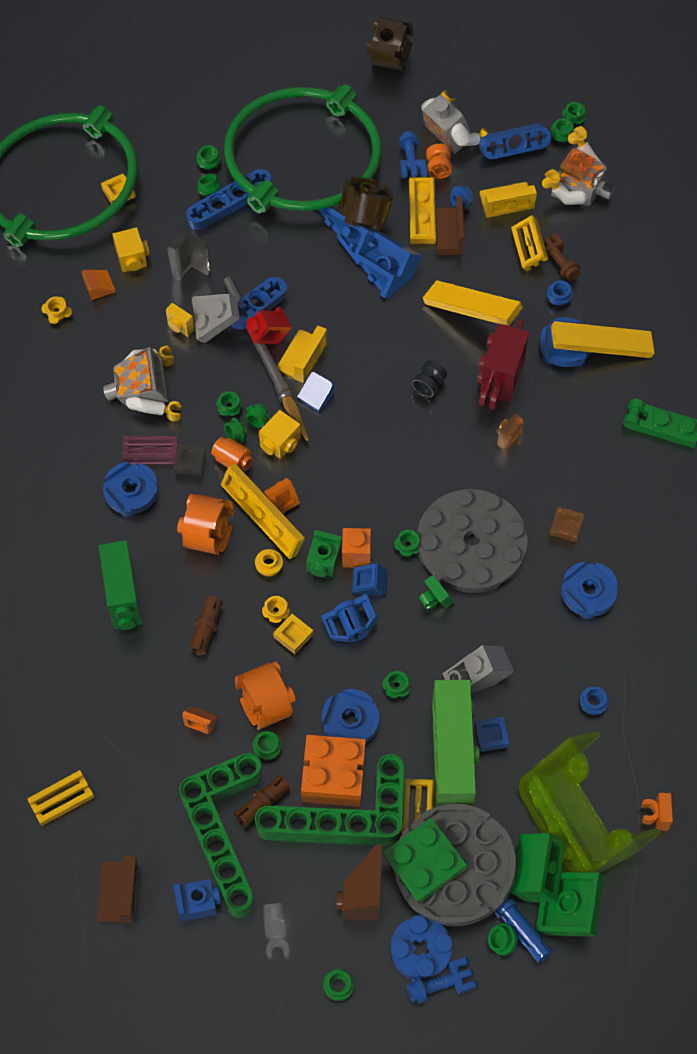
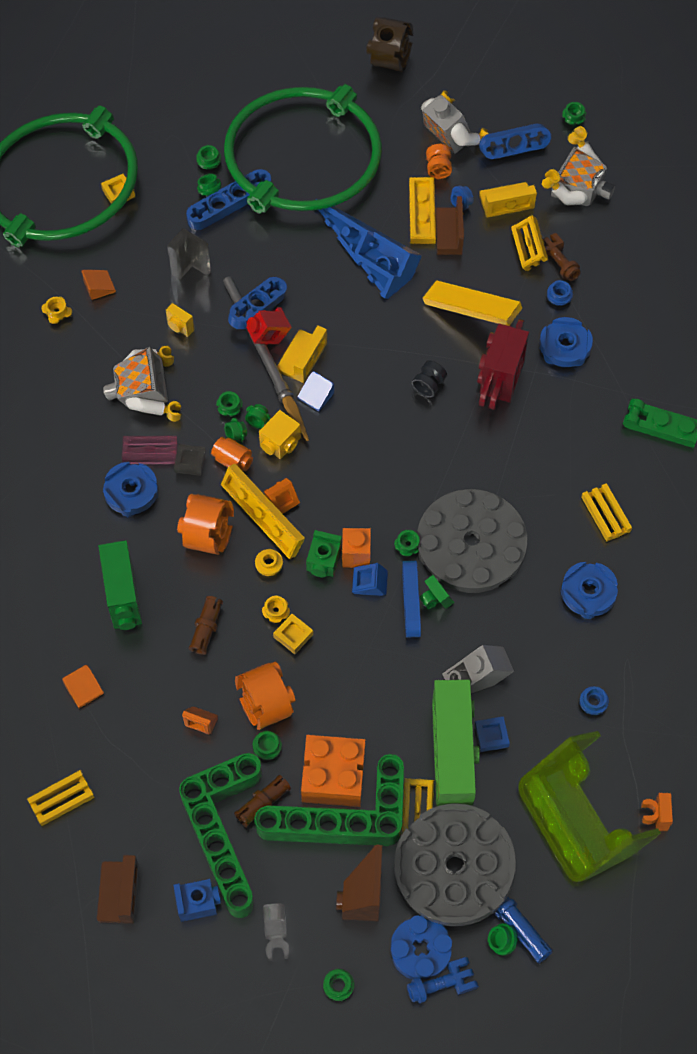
yellow brick [112,227,150,272] -> none
light grey wing [192,294,240,343] -> none
blue piece [321,594,379,642] -> none
blue plate [321,689,379,745] -> none
dark brown brick [338,176,394,230] -> none
green plate [382,818,468,904] -> none
green plate [383,671,411,698] -> none
blue hinge [399,131,427,178] -> none
clear orange plate [497,414,524,451] -> none
green brick [510,833,566,902] -> none
green plate [536,872,604,937] -> none
green plate [550,118,575,142] -> none
clear orange plate [550,507,584,542] -> none
yellow tile [551,321,655,358] -> none
clear orange plate [560,148,595,182] -> none
none -> orange slope [62,665,104,708]
none -> blue beam [402,561,421,638]
none -> yellow tile [581,483,632,542]

